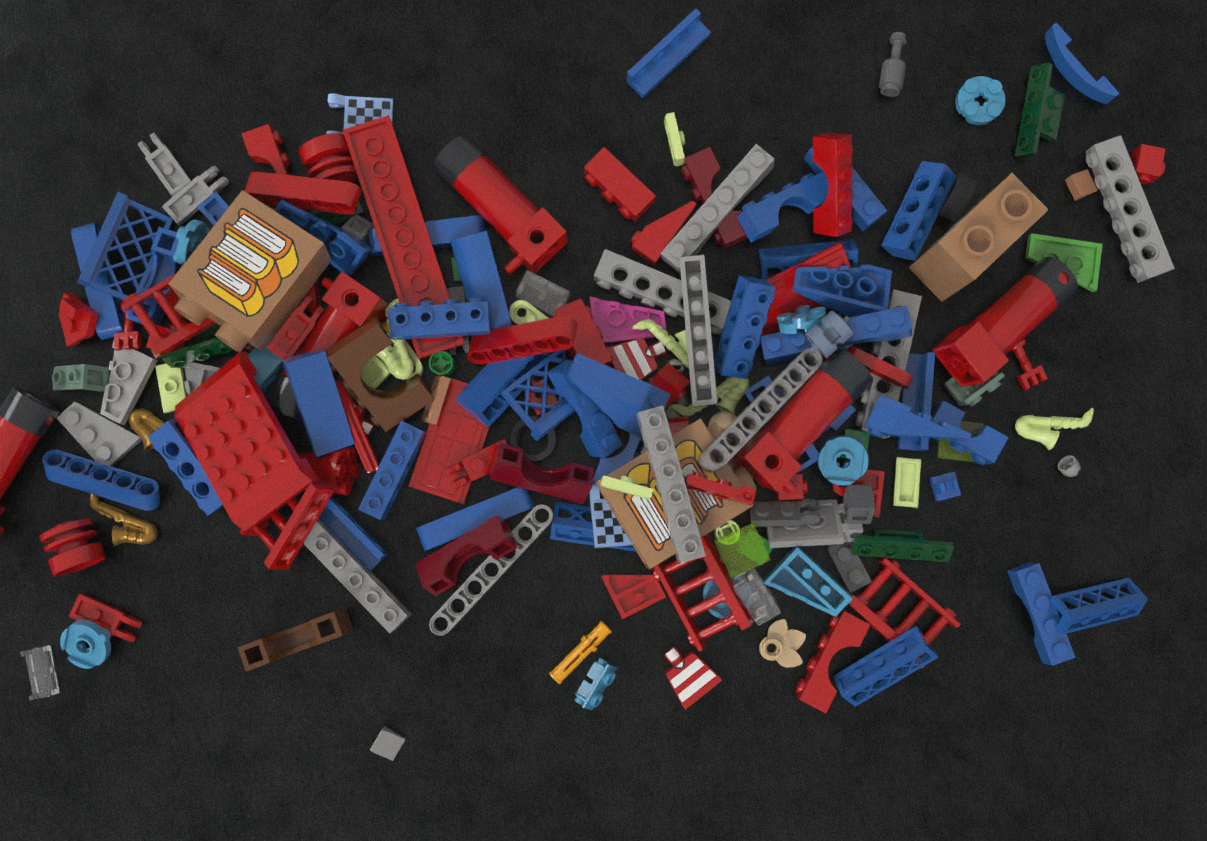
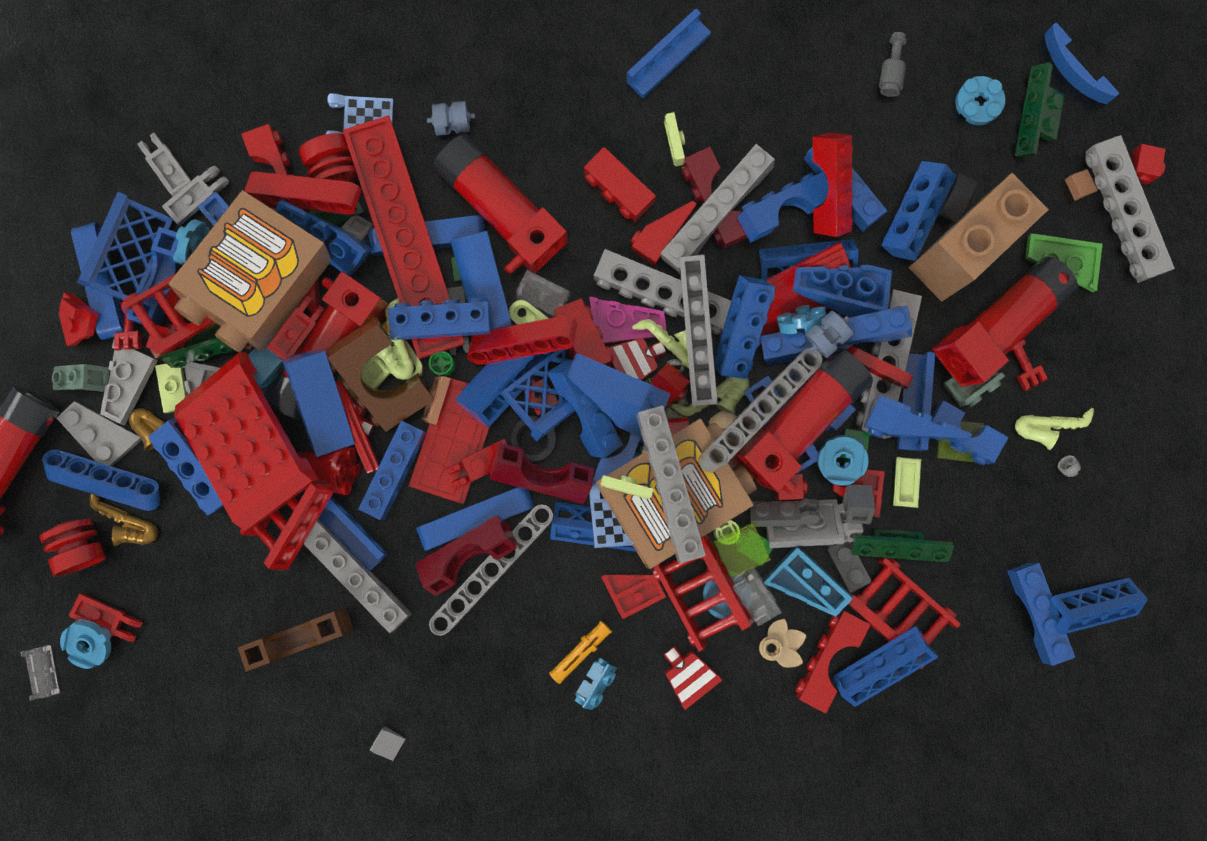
red hinge [684,472,756,506] -> none
blue tile [929,472,961,501] -> none
none -> sand blue wheel [427,101,475,136]

